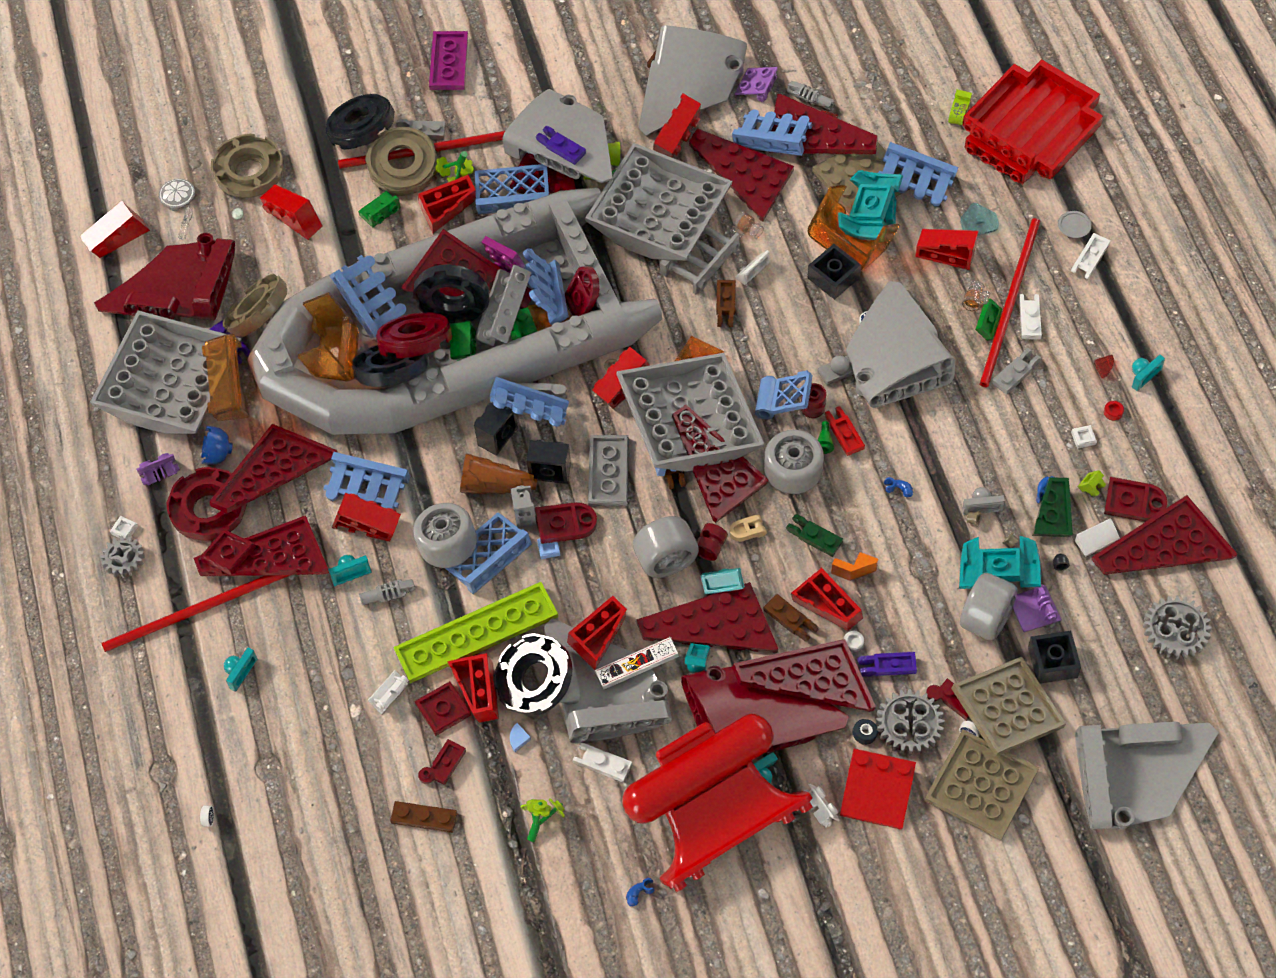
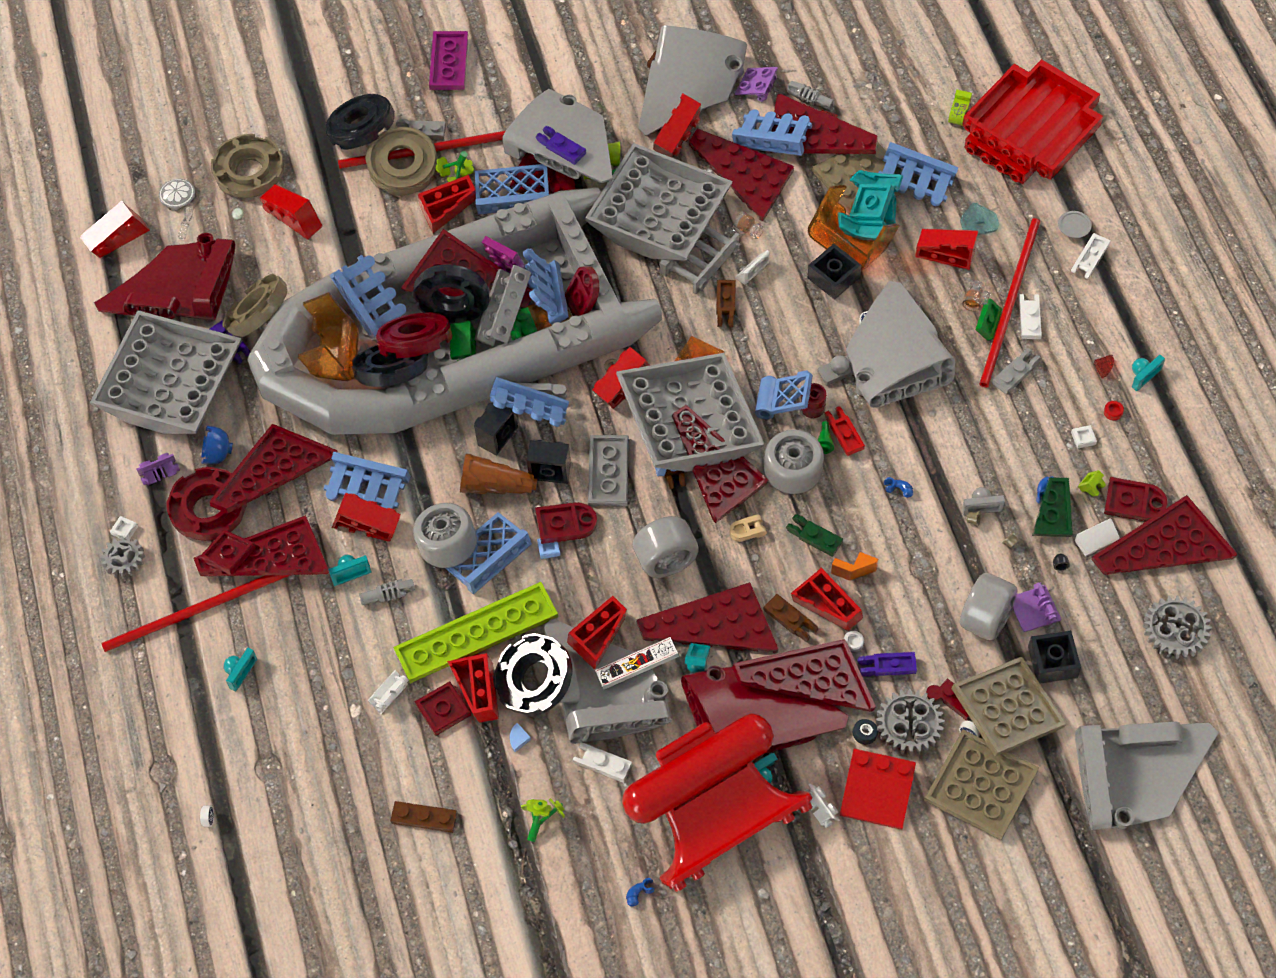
clear orange windscreen [202,334,249,421] -> none
green bracket [358,191,401,228] -> none
dark red hinge [418,739,466,785] -> none
light grey hinge [511,486,537,528] -> none
dark red wheel [697,523,728,561] -> none
tile [701,568,745,595] -> none
teal piece [959,536,1041,589] -> none

